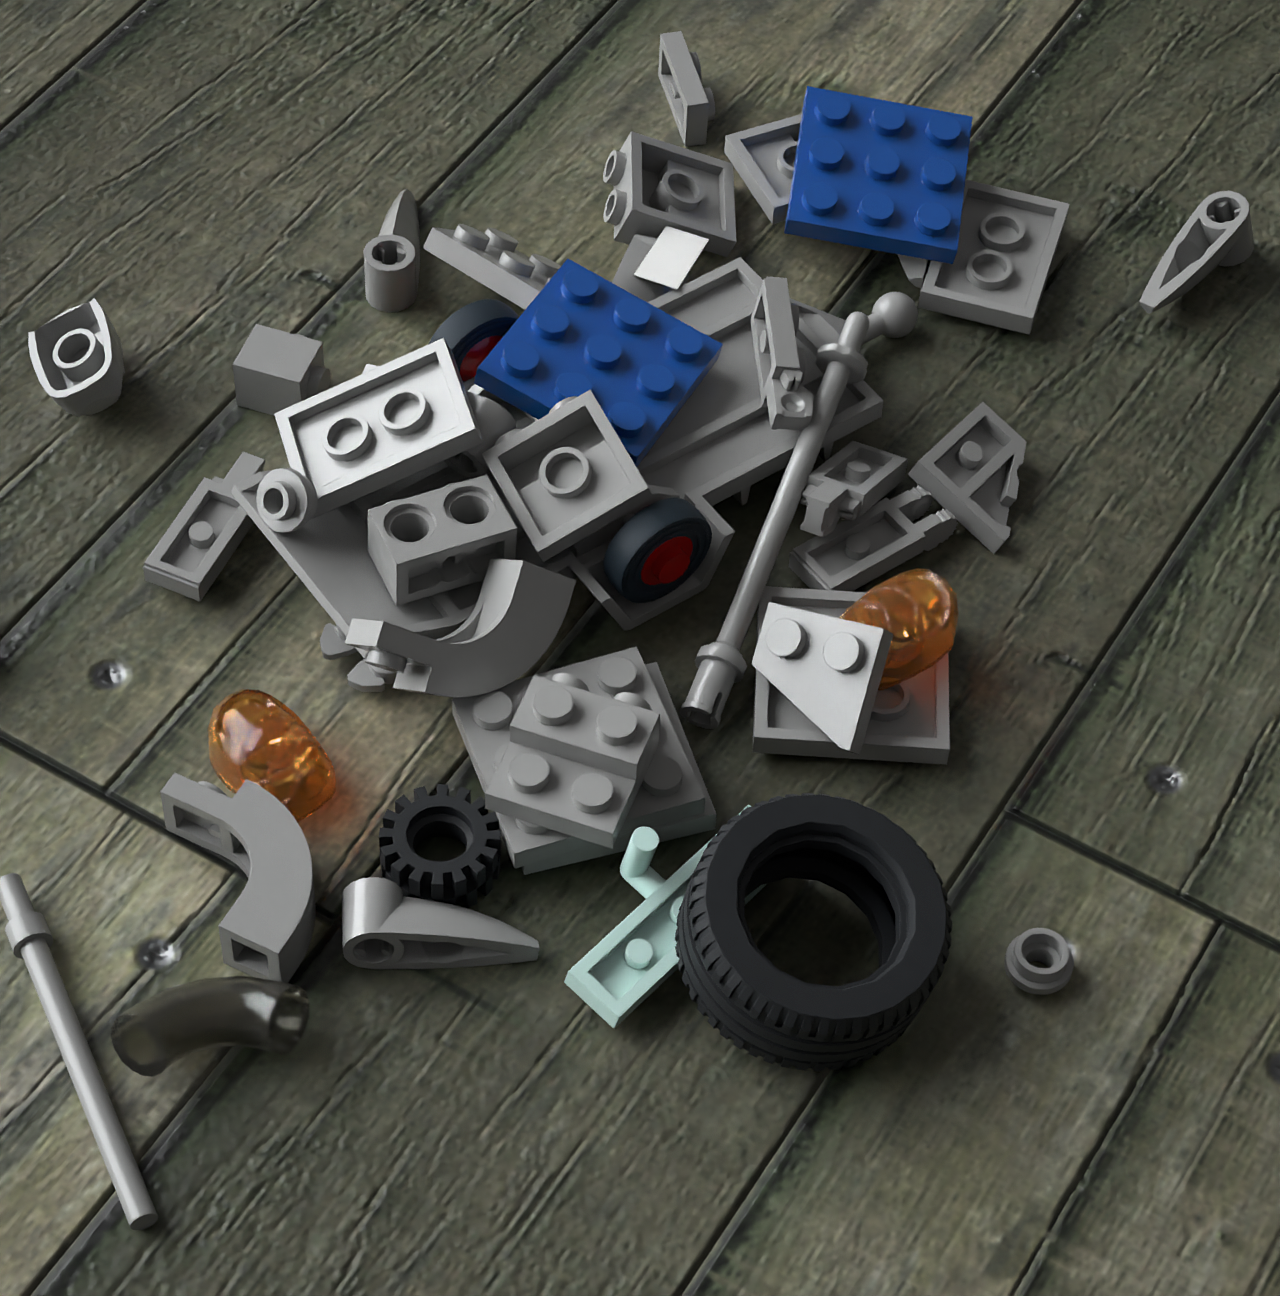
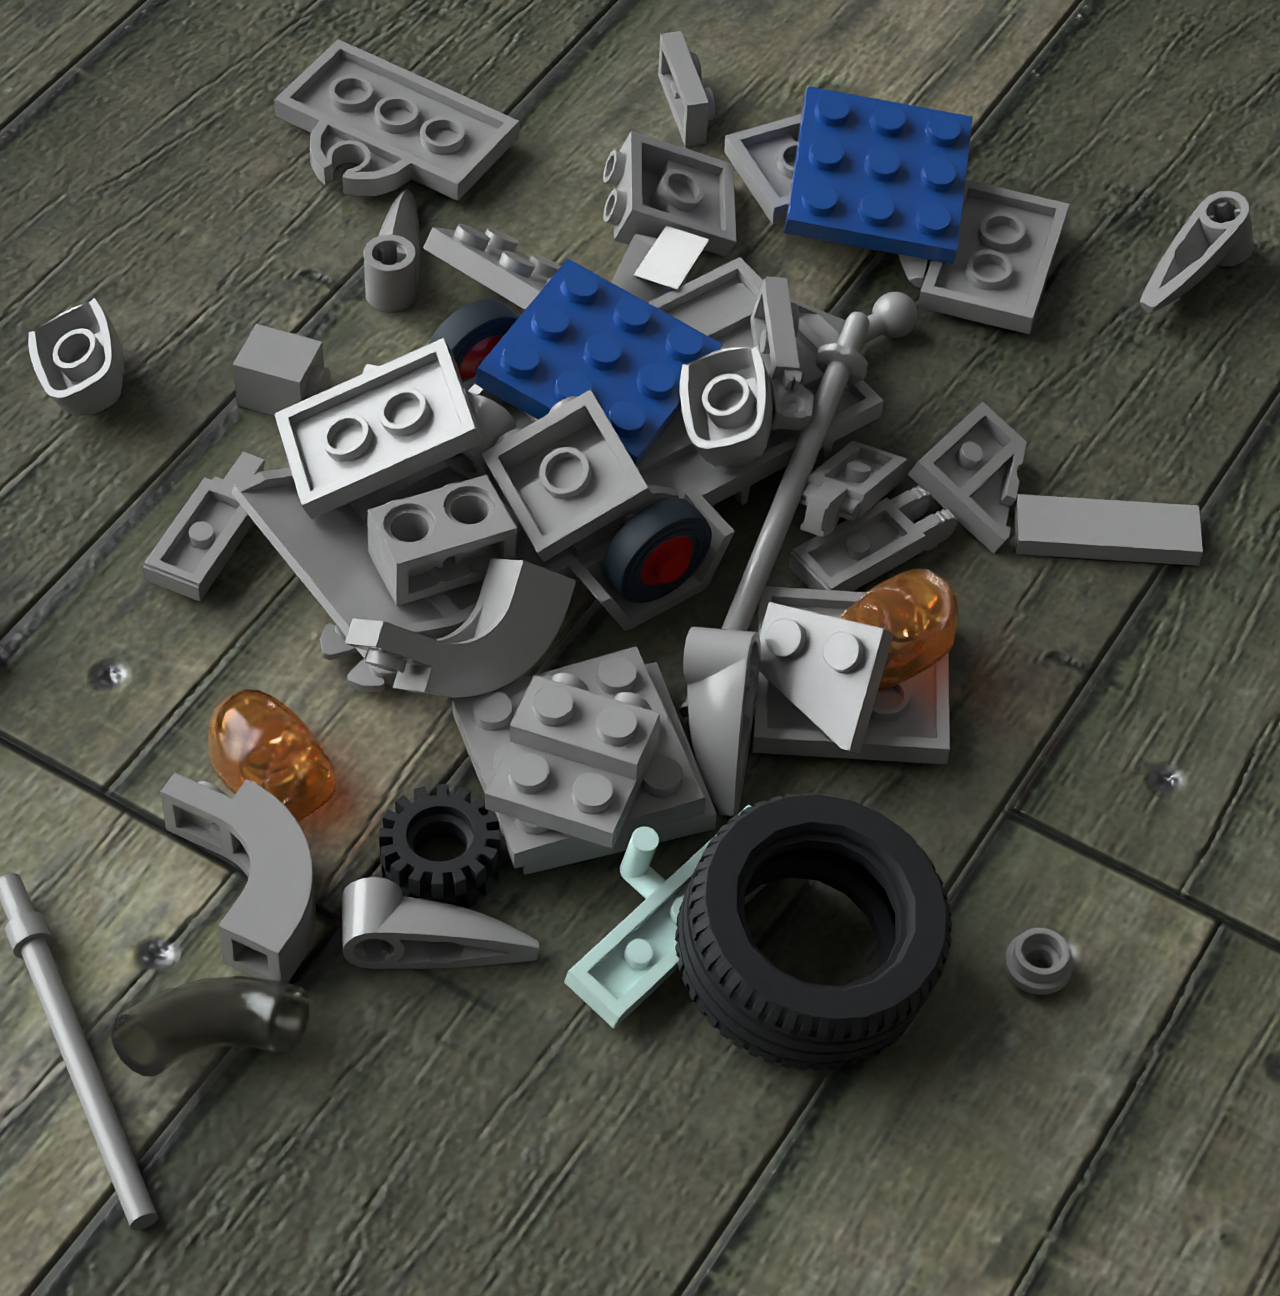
light grey plate [256,468,318,533] -> none
none -> light grey plate [274,39,519,201]
none -> light grey piece [679,346,773,467]
none -> light grey piece [683,627,761,817]
none -> light grey tile [1014,494,1203,566]

